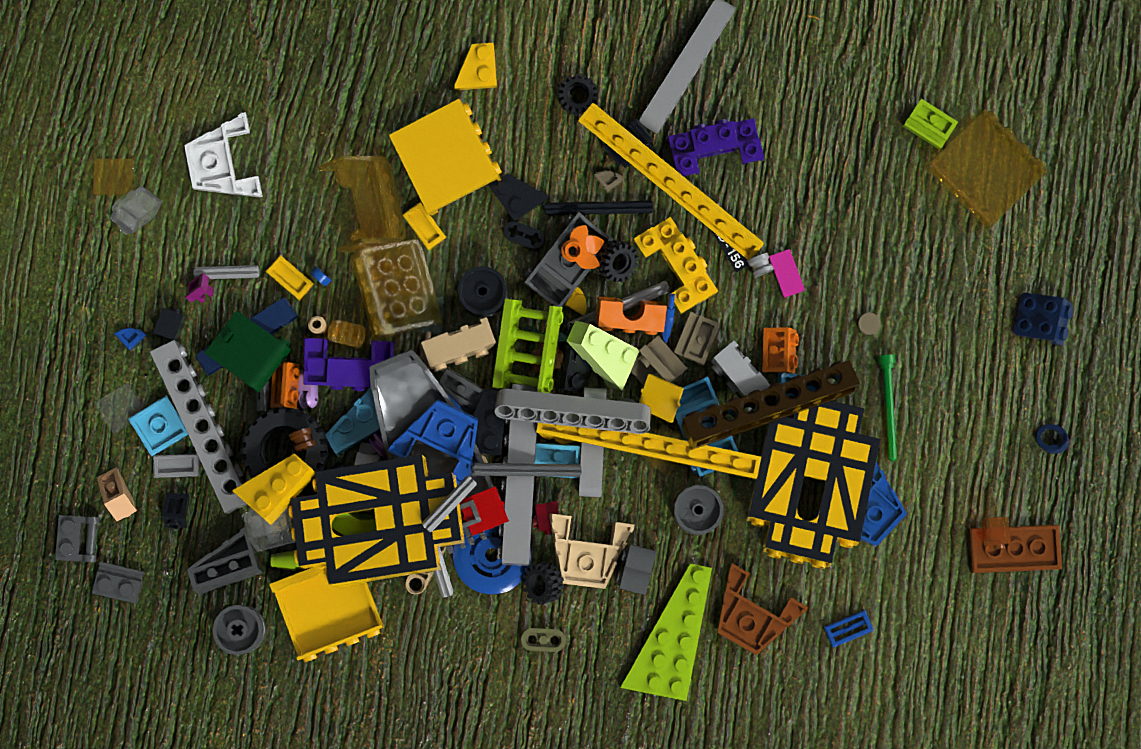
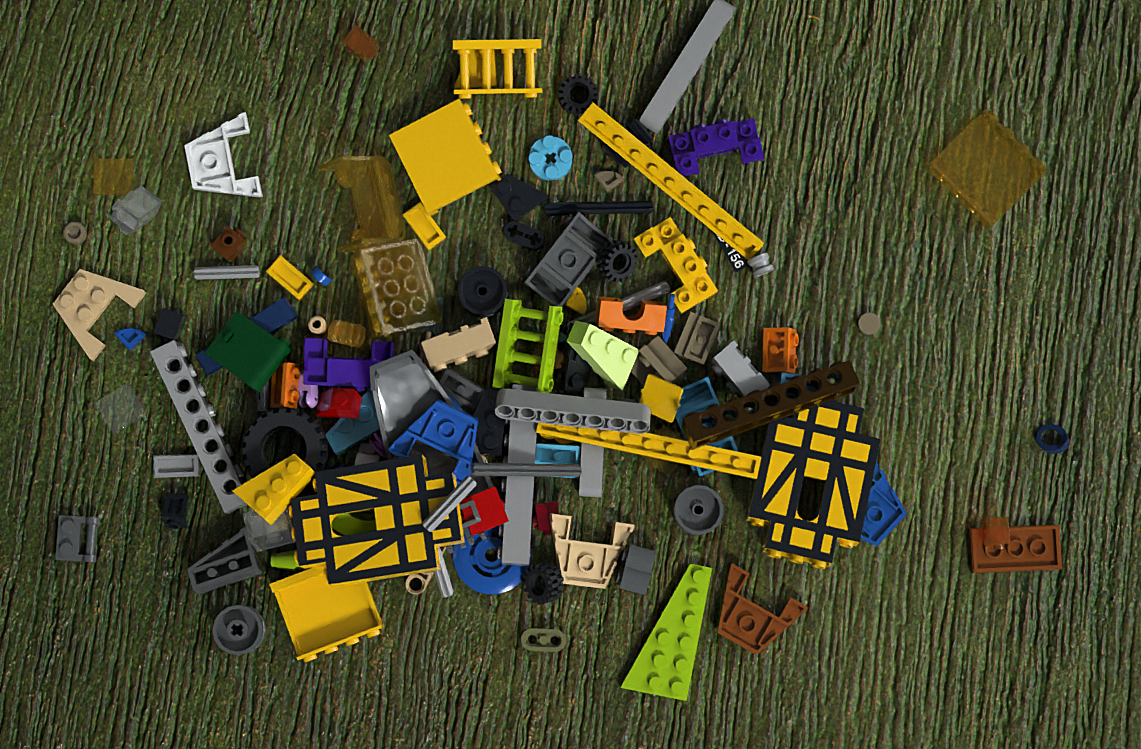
dark grey plate [92,562,145,604] -> none
light nougat slope [97,467,137,521] -> none
medium azure tile [128,395,188,457] -> none
magenta tile [185,273,214,303] -> none
reddish brown wheel [289,427,316,452] -> none
orange plate [561,225,604,269] -> none
dark pink tile [769,249,805,298] -> none
blue tile [823,610,874,648] -> none
green piece [877,354,897,461] -> none
lime plate [903,98,958,150] -> none
dark blue bracket [1013,292,1073,347] -> none
none -> tan wing [53,269,146,361]
none -> dark tan tile [63,222,87,244]
none -> reddish brown brick [211,225,247,263]
none -> red slope [315,388,362,419]
none -> clear orange brick [342,25,378,63]
none -> yellow fence [452,39,542,99]
none -> medium azure plate [529,136,573,181]

